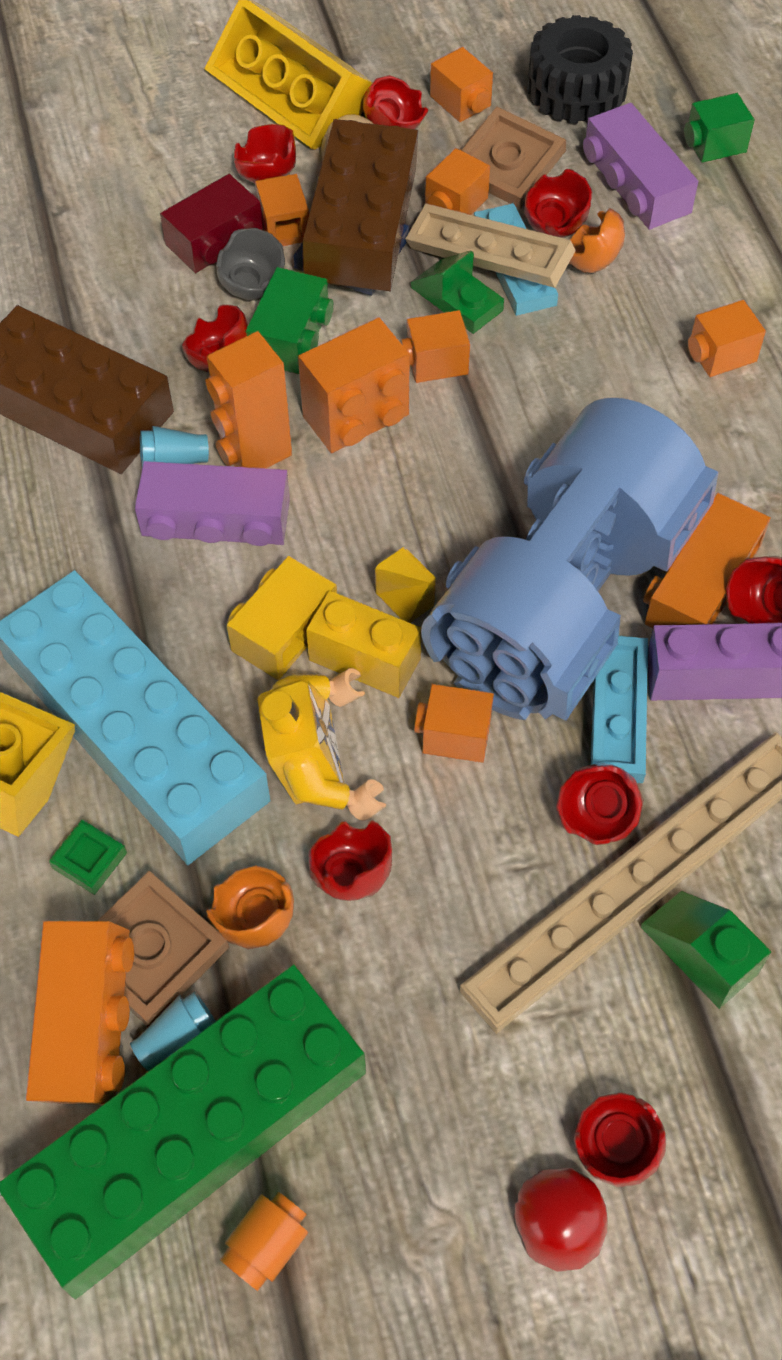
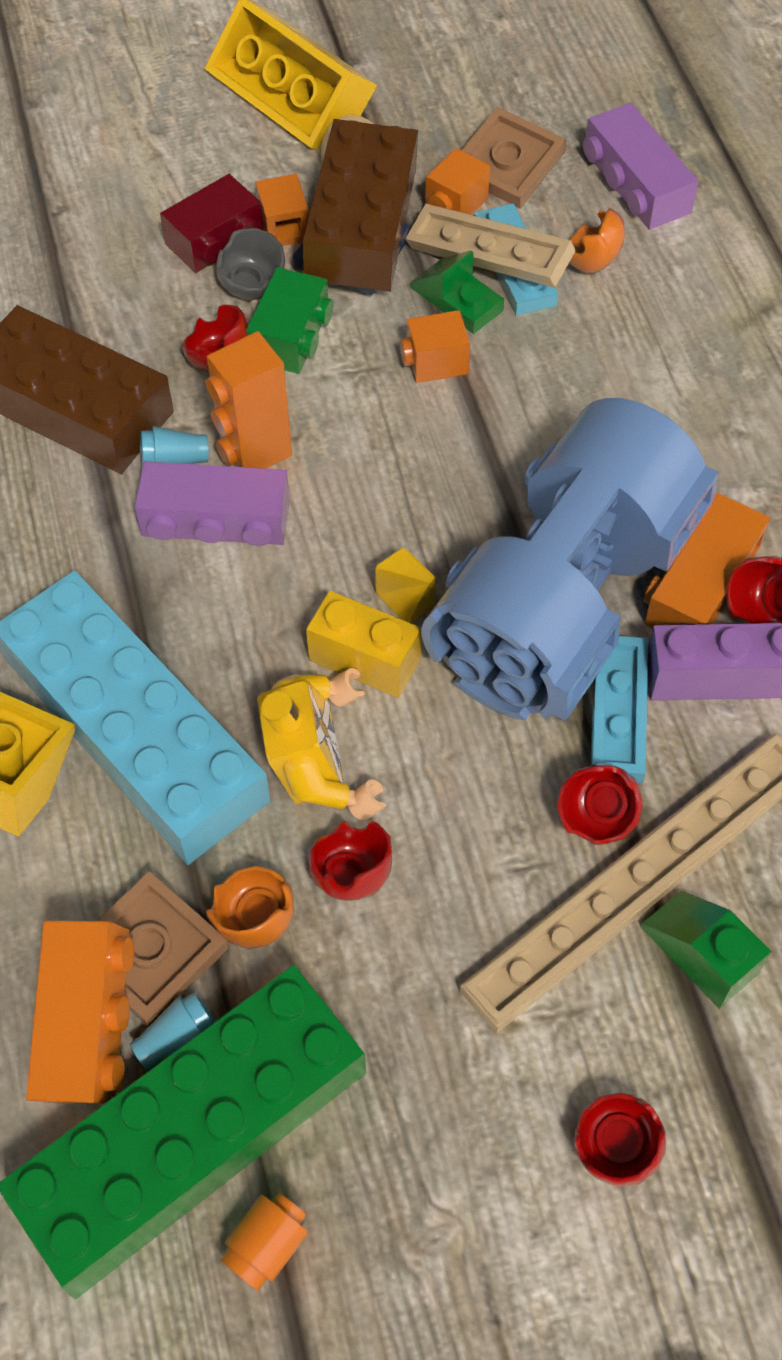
green tile [49,820,127,895] -> none
yellow brick [227,556,337,681] -> none
red hair [234,124,296,183] -> none
orange brick [298,317,410,454] -> none
red hair [363,75,428,129] -> none
orange brick [414,684,494,763] -> none
orange brick [430,47,493,122] -> none
red hair [515,1167,608,1272] -> none
red hair [524,169,592,238] -> none
black tyre [527,15,633,124] -> none
green brick [684,92,755,163] -> none
orange brick [688,300,766,377] -> none

